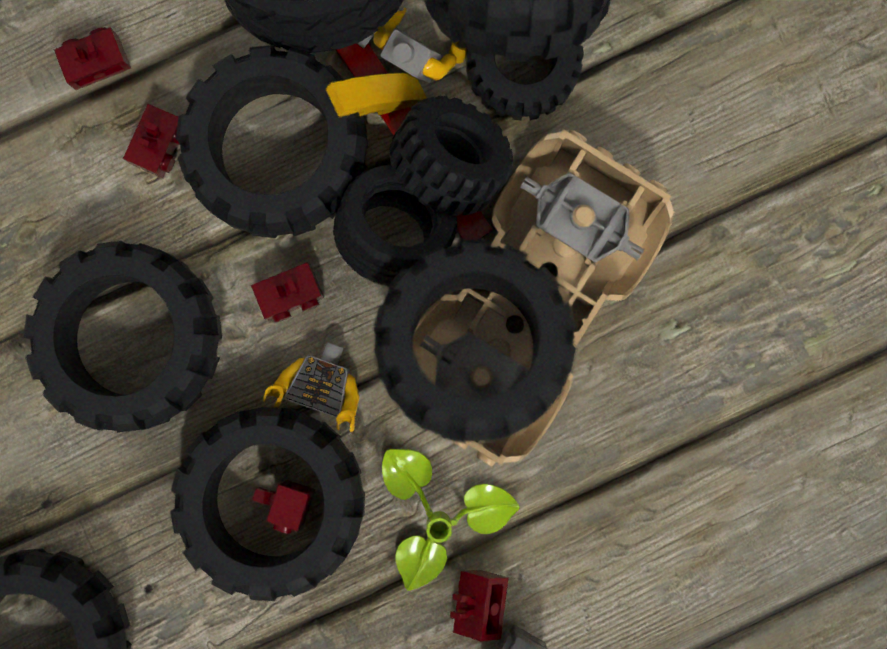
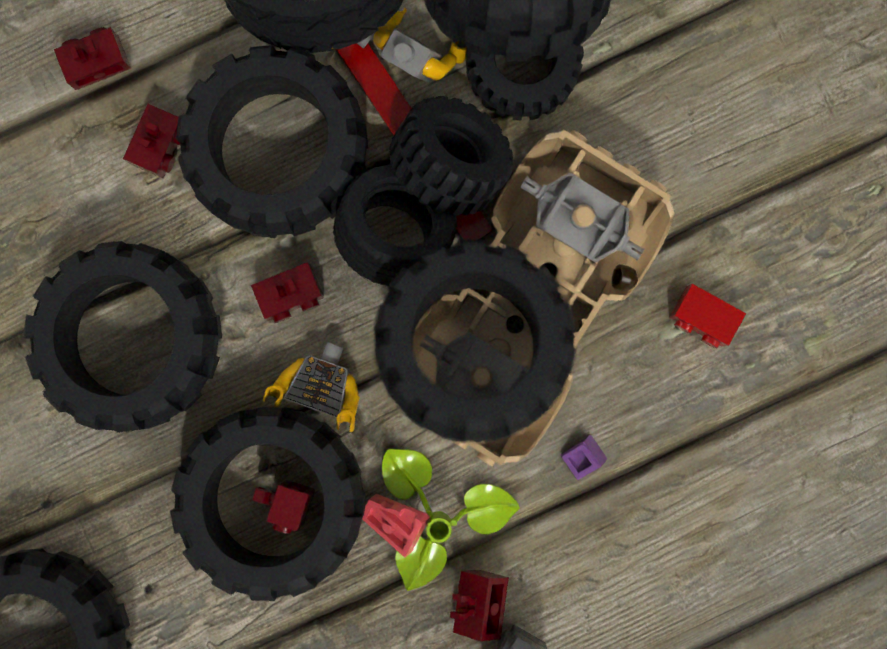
yellow slope [326,73,427,117] -> none
none -> coral wing [362,494,430,557]
none -> medium lavender slope [560,435,607,480]
none -> dark brown hinge [612,264,638,290]
none -> red brick [669,284,746,348]

